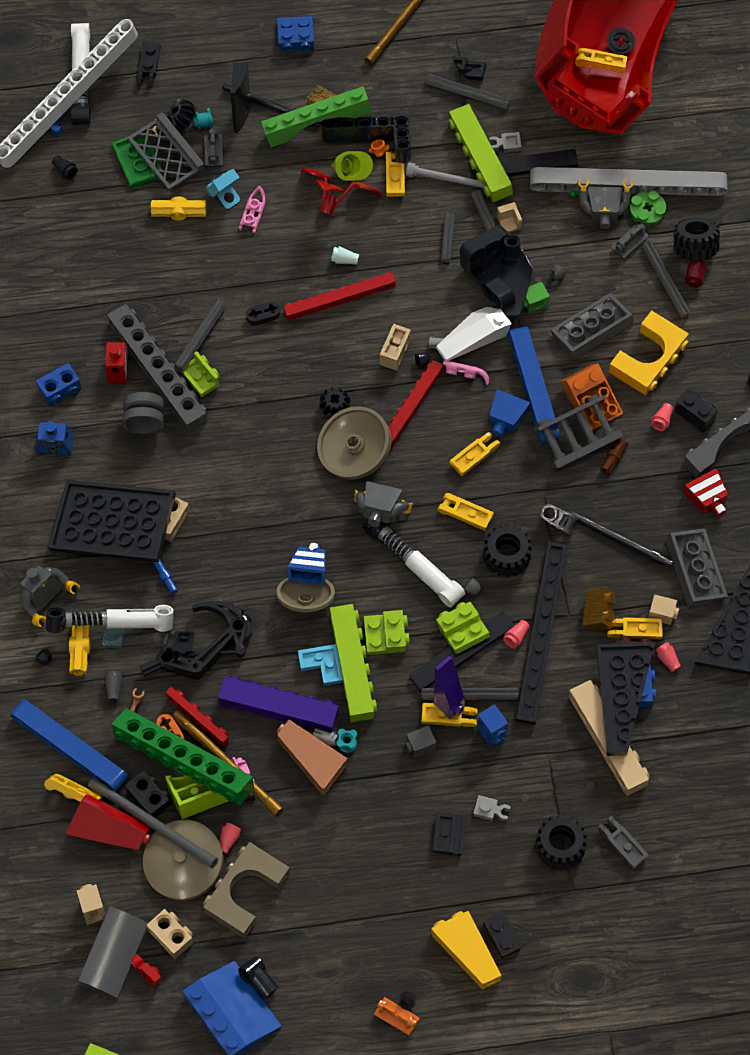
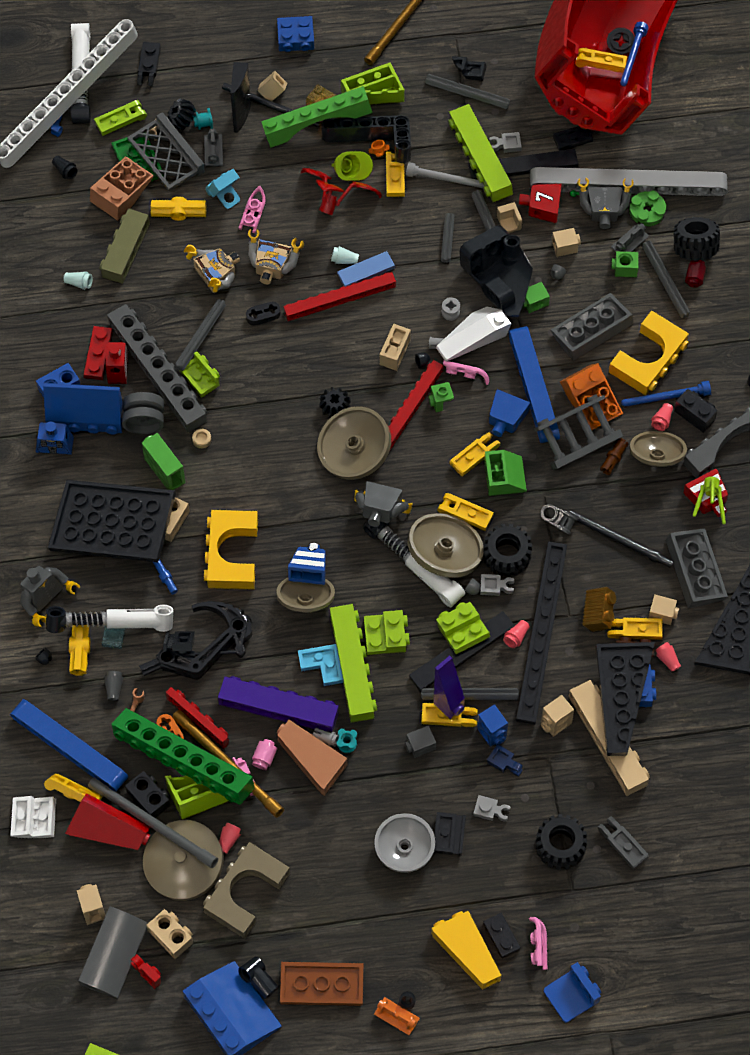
none -> white slope [11,796,56,838]
none -> blue slope [43,383,124,434]
none -> light aqua cone [64,272,93,290]
none -> red plate [84,326,113,380]
none -> nougat slope [90,156,153,221]
none -> lime plate [94,100,147,136]
none -> olive brick [100,209,150,284]
none -> bright green brick [142,433,186,490]
none -> torso [184,245,240,293]
none -> tan tile [192,429,211,448]
none -> yellow arch [204,510,258,589]
none -> torso [248,229,304,285]
none -> bright pink brick [252,739,277,770]
none -> tan panel [257,71,287,101]
none -> dark orange plate [280,962,363,1006]
none -> medium blue tile [337,251,395,287]
none -> lime wedge [341,62,404,104]
none -> light grey dish [374,813,435,873]
none -> dark tan dish [407,513,484,578]
none -> bright green bracket [428,382,454,412]
none -> light grey wheel [442,297,460,321]
none -> light grey plate [480,574,514,596]
none -> bright green slope [484,450,527,496]
none -> dark blue plate [487,744,523,777]
none -> red torso [519,184,561,223]
none -> bright pink piece [529,917,548,970]
none -> tan brick [541,695,574,737]
none -> blue bracket [544,962,601,1023]
none -> tan brick [552,228,581,257]
none -> black plate [553,126,593,151]
none -> bright green brick [611,251,638,277]
none -> blue piece [620,22,649,87]
none -> blue piece [621,381,711,407]
none -> dark tan dish [630,431,687,467]
none -> lime plant [693,477,726,524]

